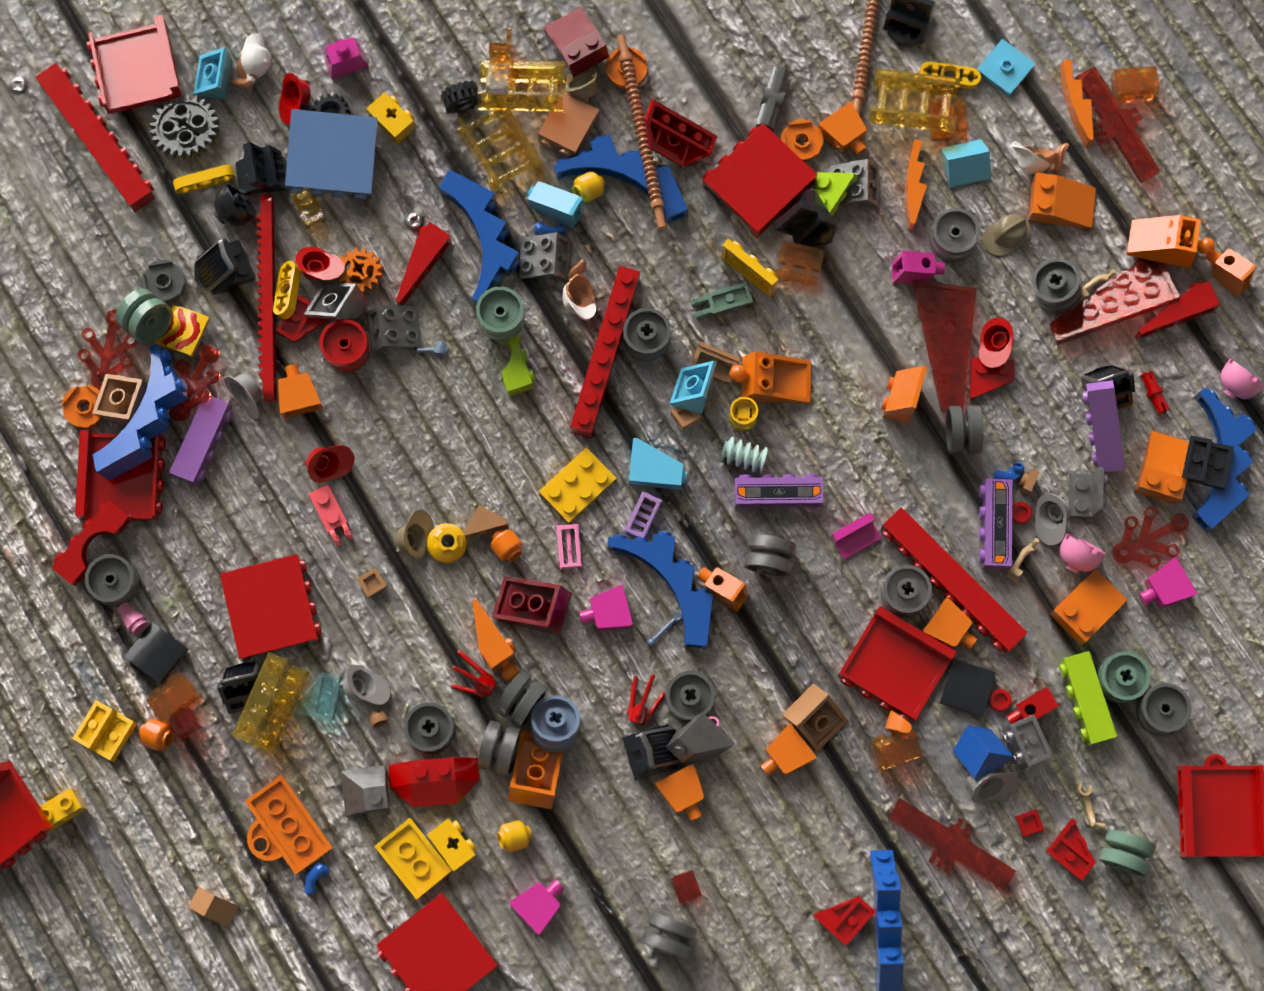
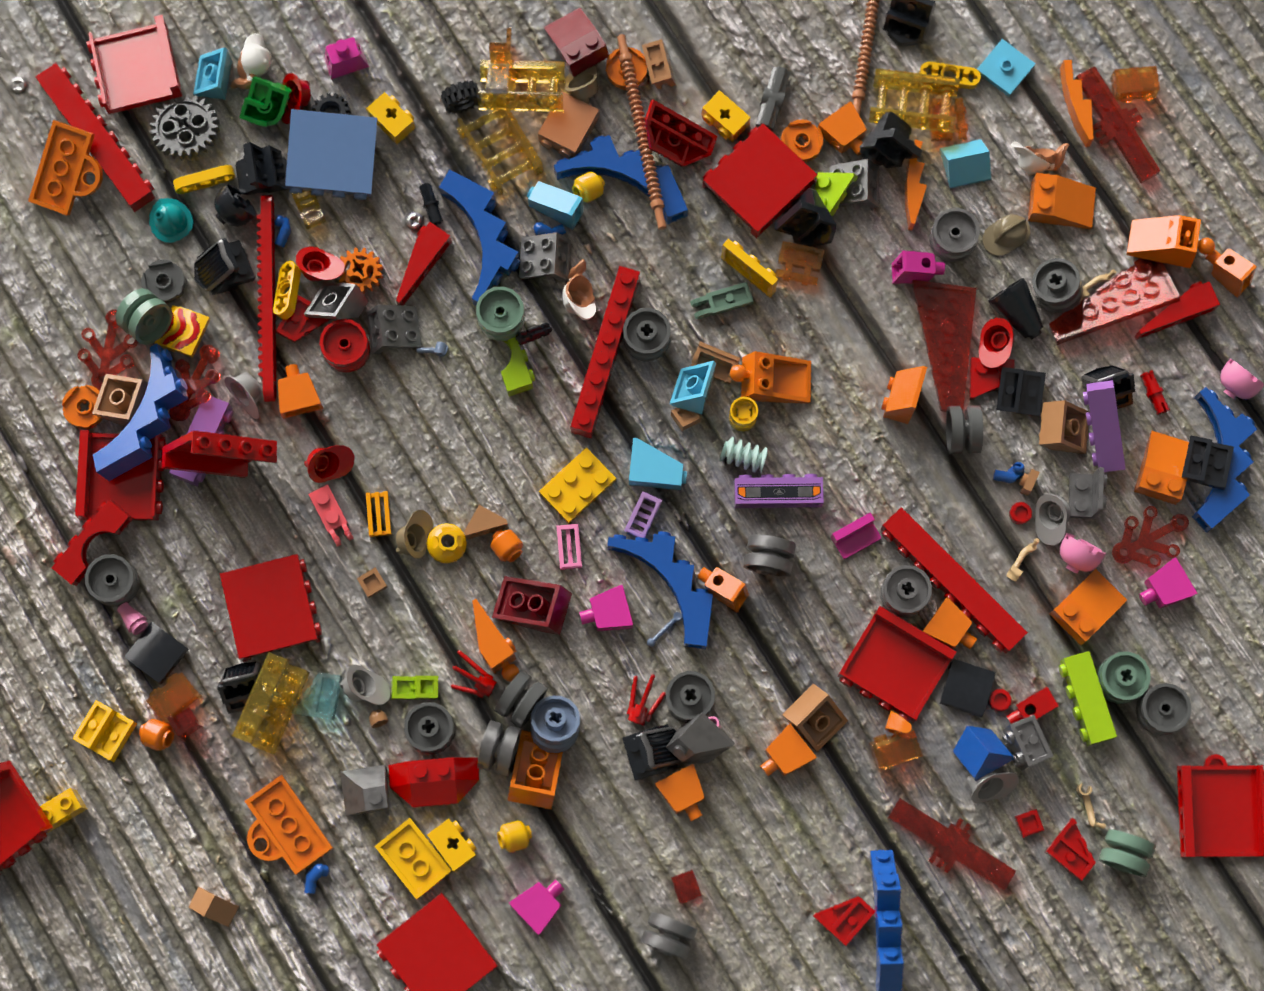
brick [978,479,1012,570] -> none
none -> orange plate [28,120,103,216]
none -> teal helmet [149,198,193,243]
none -> red panel [162,430,277,478]
none -> green brick [239,76,292,127]
none -> blue arm [274,215,291,247]
none -> light orange tile [366,491,392,537]
none -> lime slope [391,675,438,699]
none -> black axle [419,183,443,225]
none -> black axle [516,323,552,345]
none -> medium nougat hinge [642,39,676,89]
none -> yellow brick [702,90,751,142]
none -> black piece [859,111,922,168]
none -> black cone [988,278,1043,340]
none -> black slope [996,367,1046,416]
none -> medium nougat slope [1039,400,1089,454]

